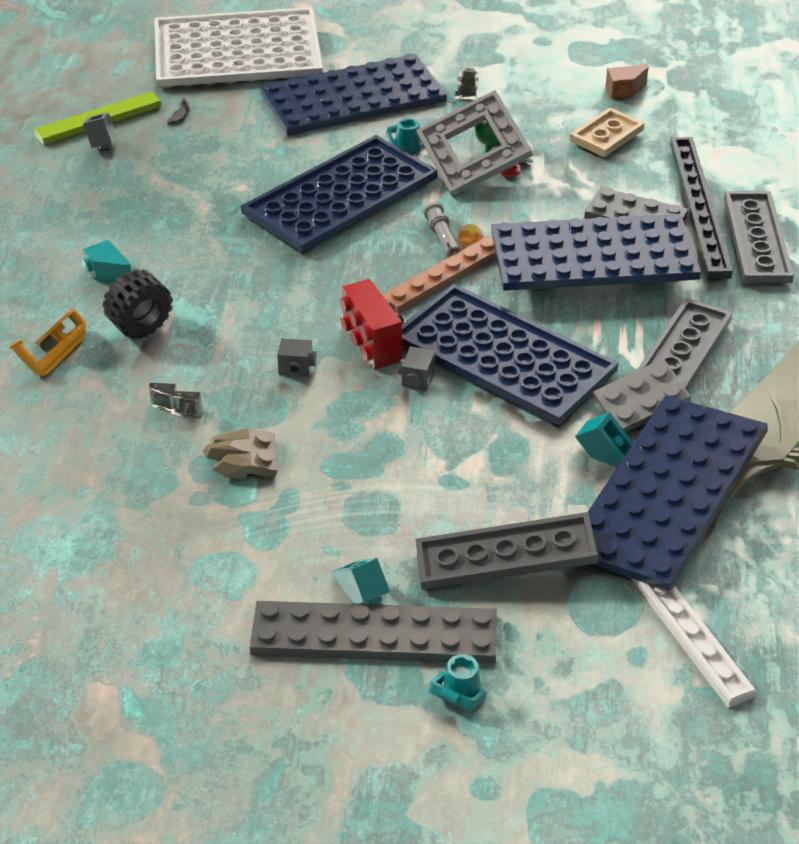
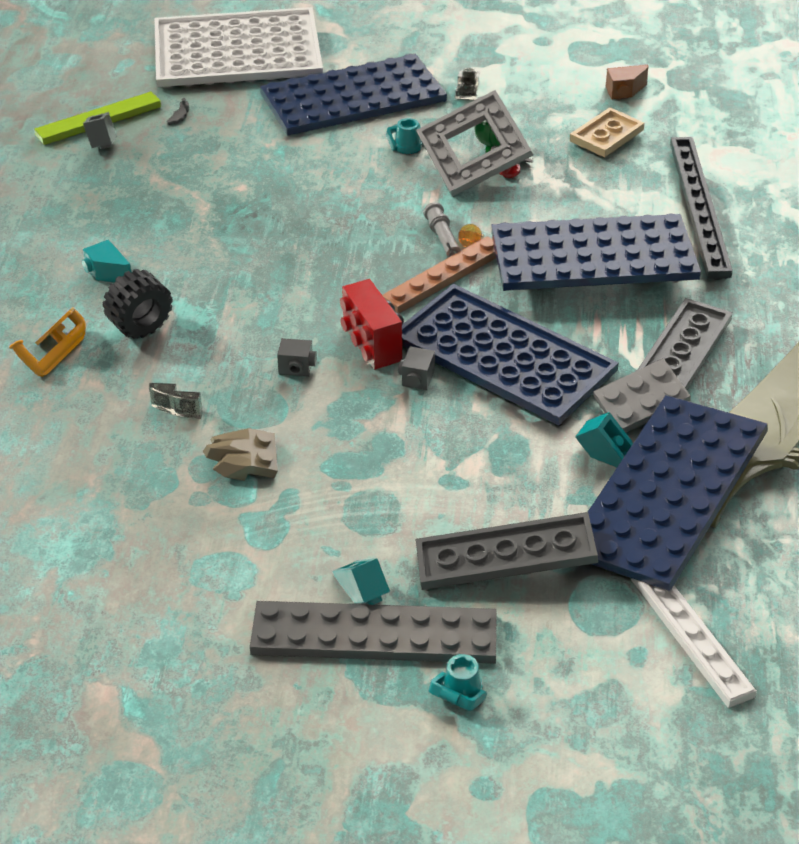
dark blue plate [241,135,438,253] -> none
plate [584,187,688,222] -> none
plate [724,191,794,284] -> none

